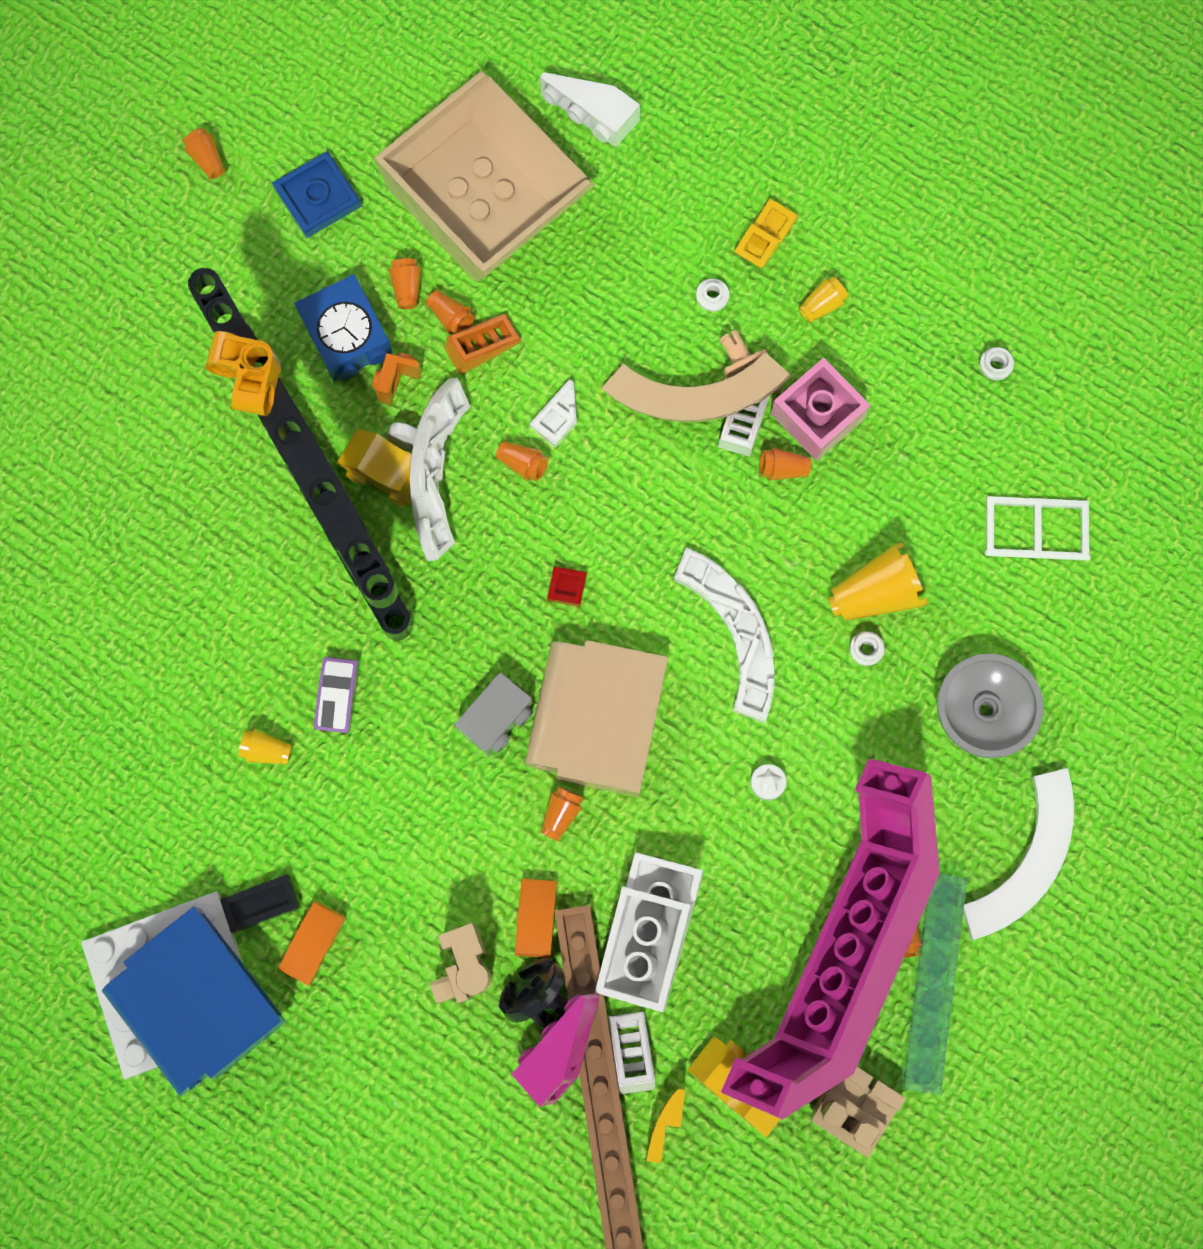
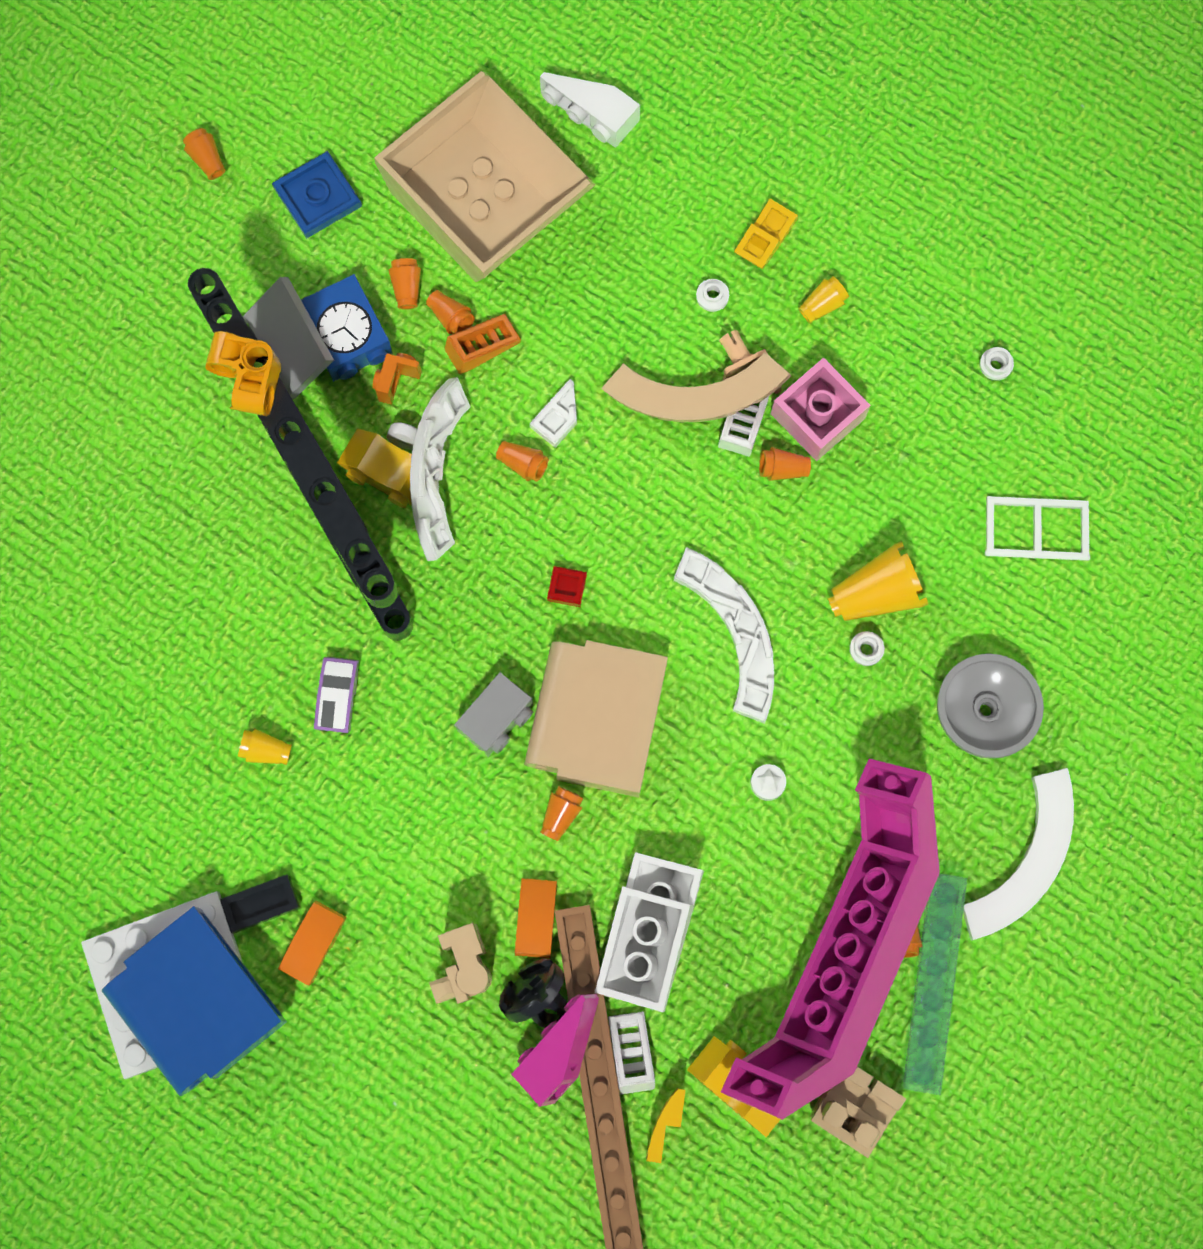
none -> light grey tile [243,277,334,399]

